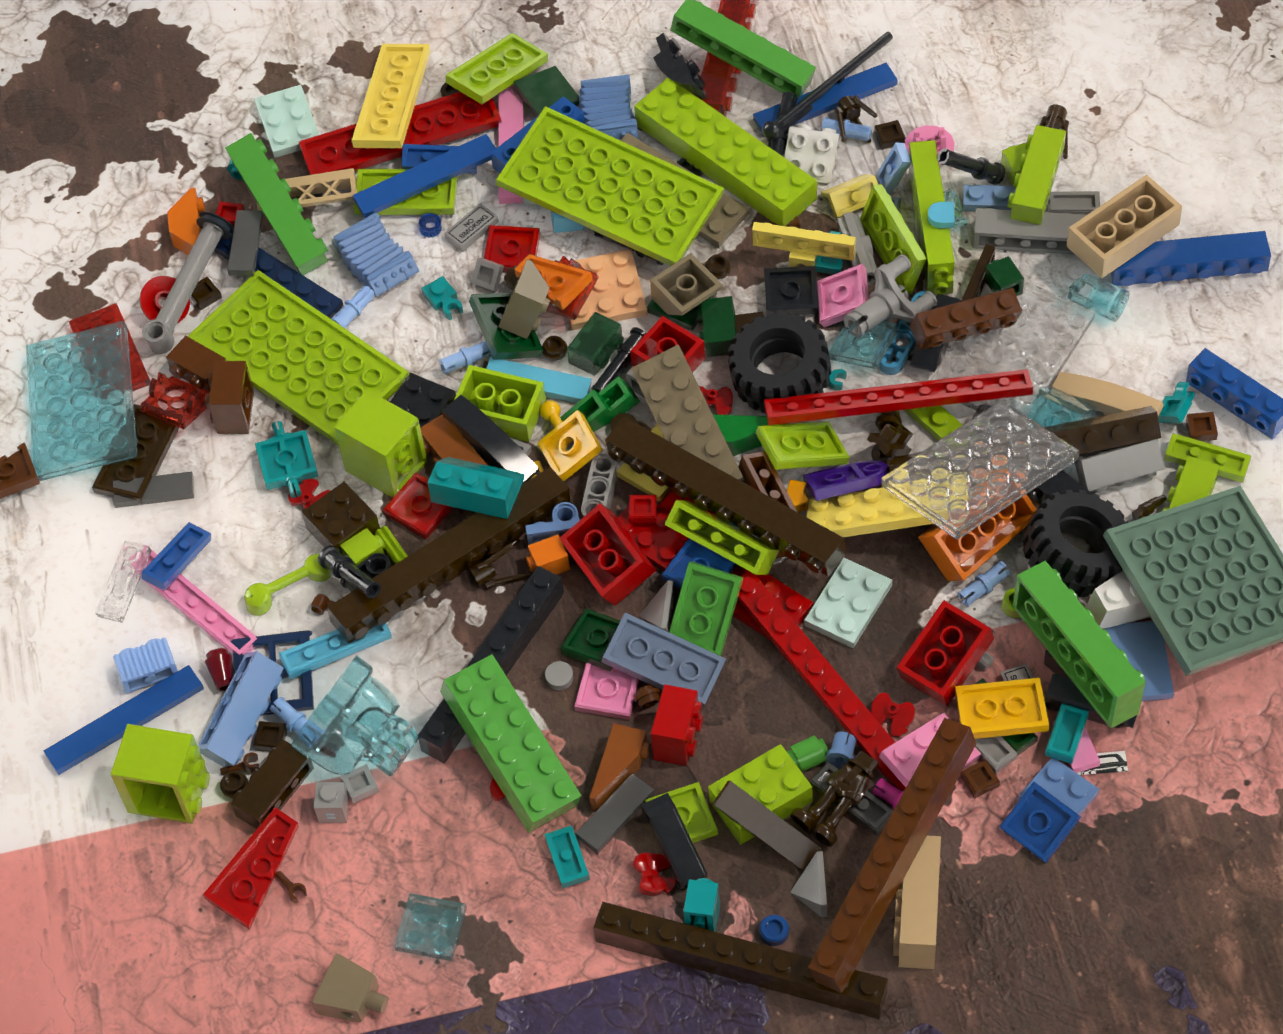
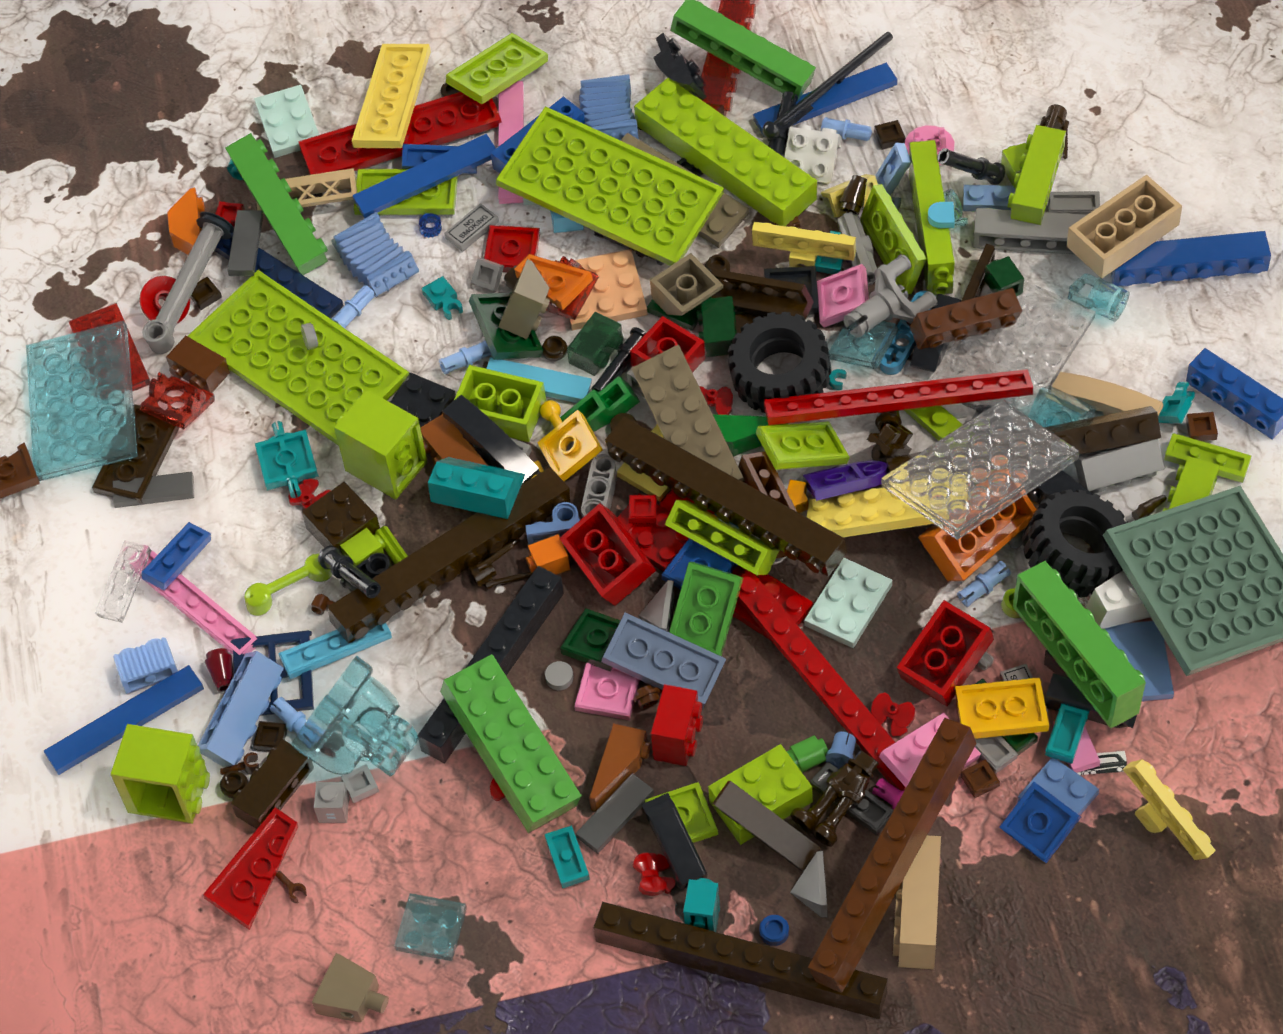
reddish brown brick [205,361,254,434] -> none
red tile [383,472,454,539] -> none
dark green tile [513,66,580,117] -> none
dark brown plant [834,95,878,143] -> none
none -> light grey tile [301,323,318,350]
none -> dark brown fence [711,269,814,320]
none -> dark brown cone [839,175,867,215]
none -> light yellow plate [1123,759,1216,860]

